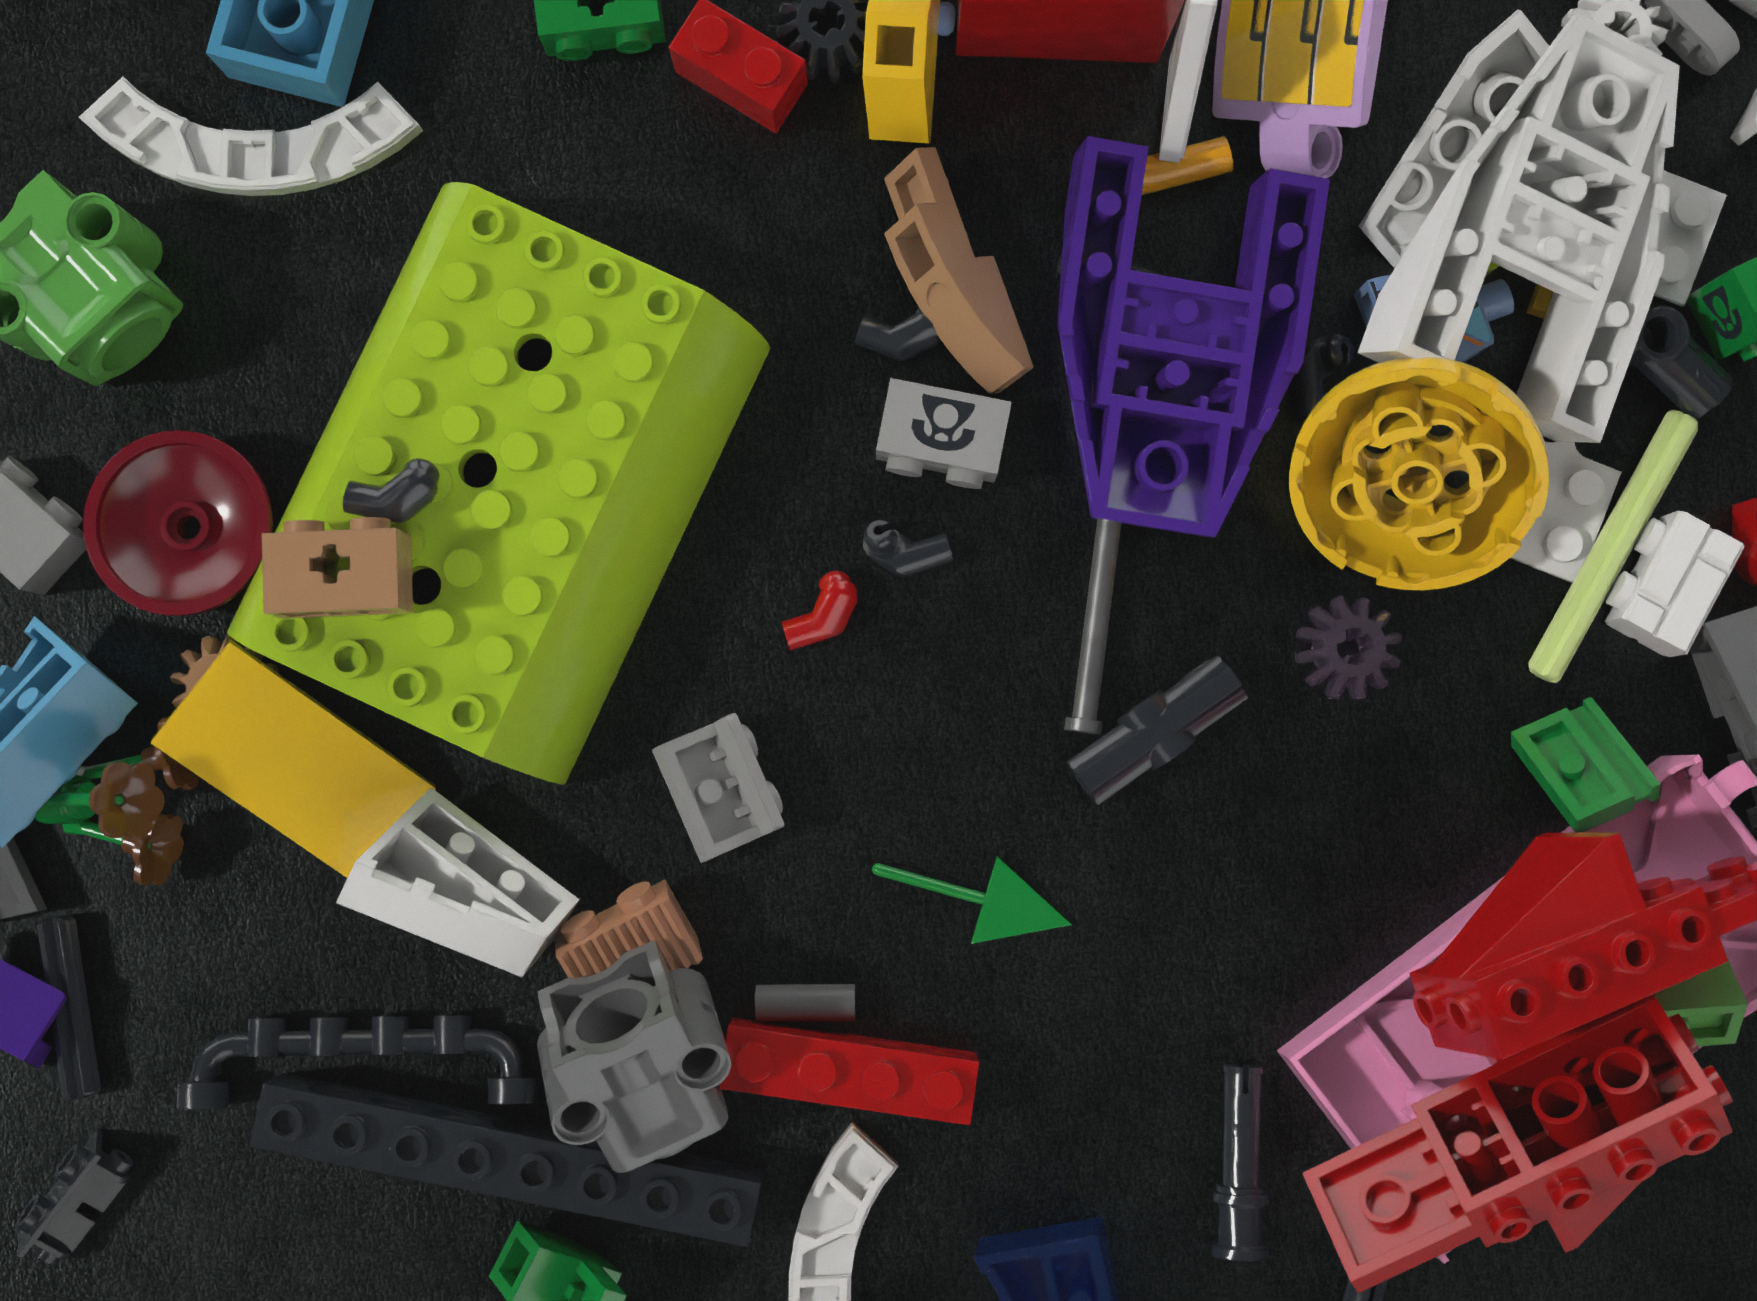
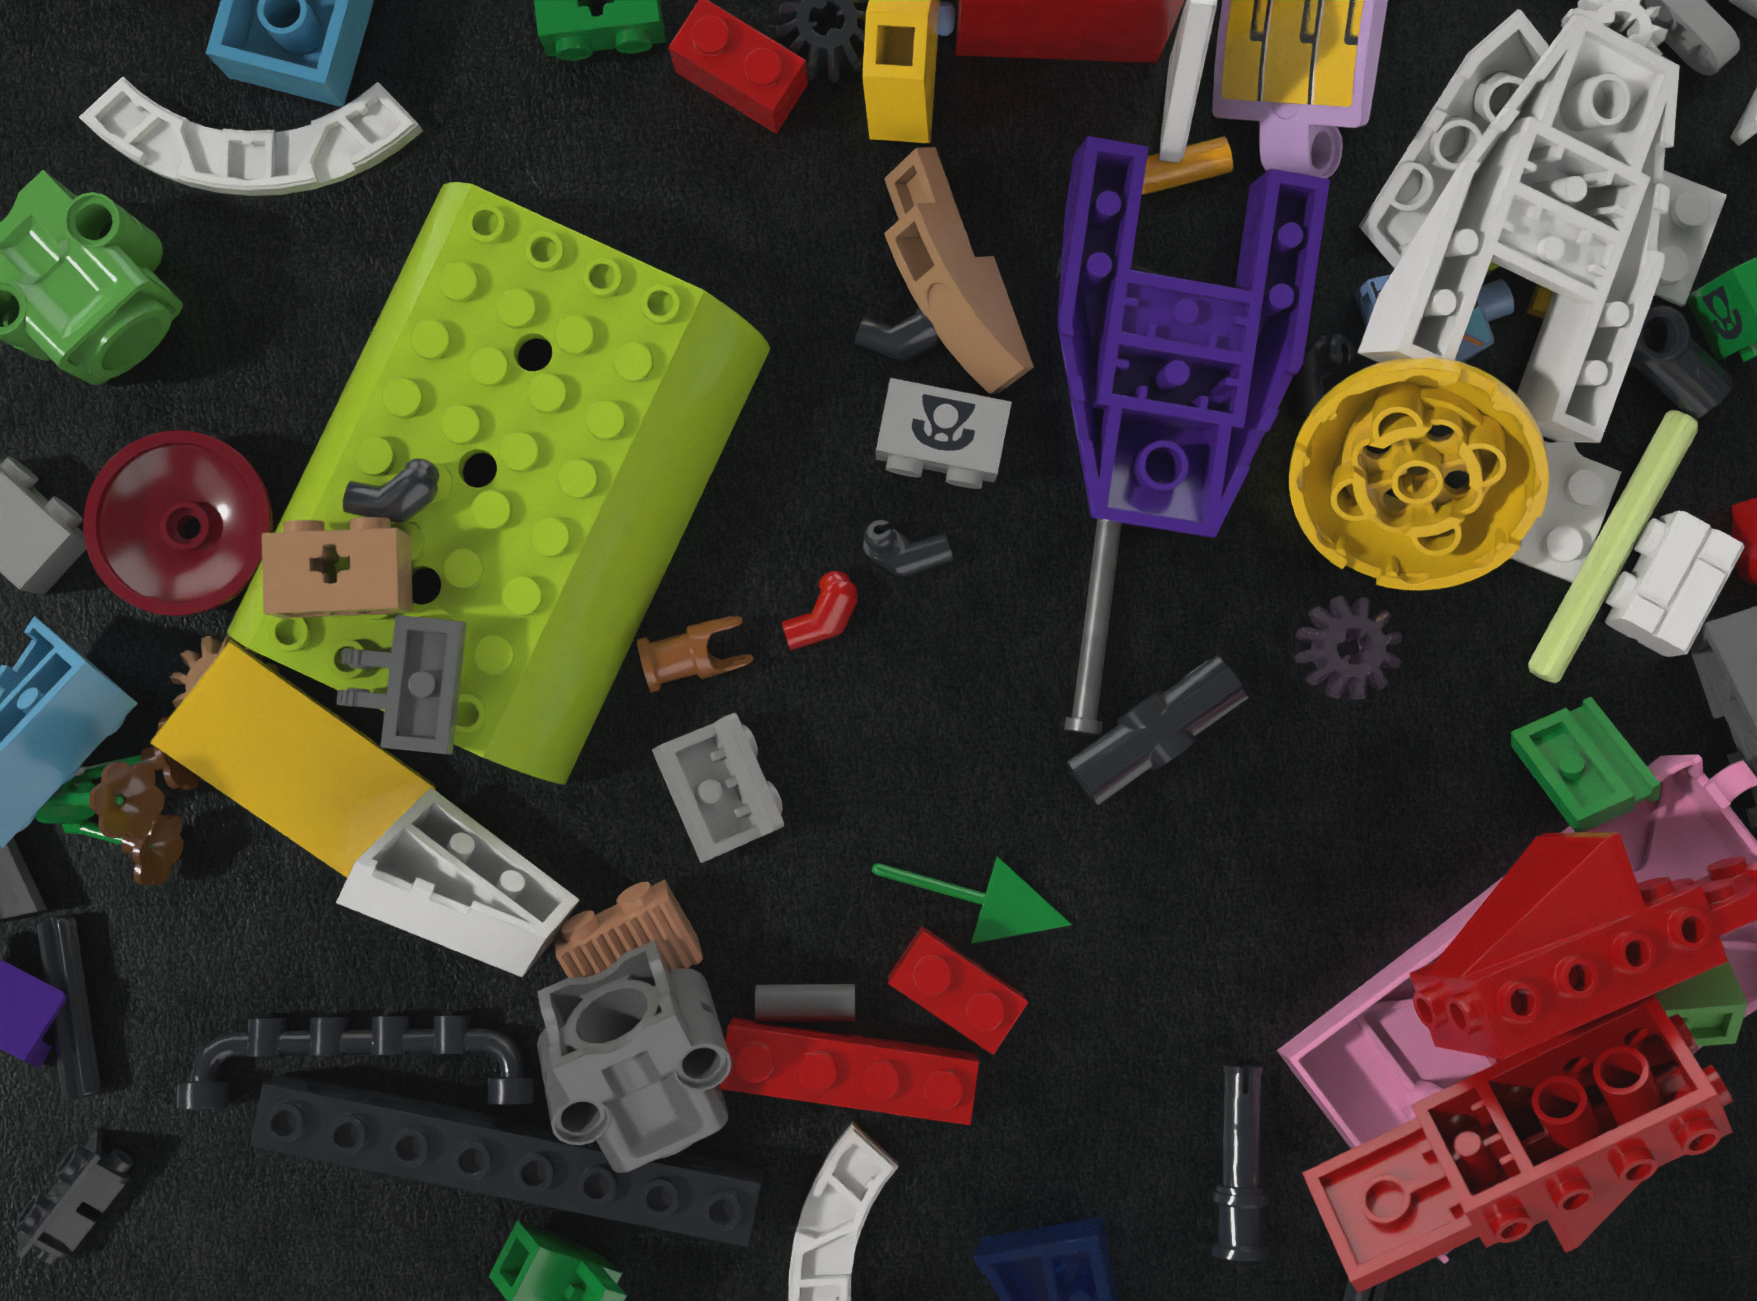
none -> dark grey hinge [337,615,467,754]
none -> dark orange piece [637,616,753,693]
none -> red brick [888,926,1028,1055]

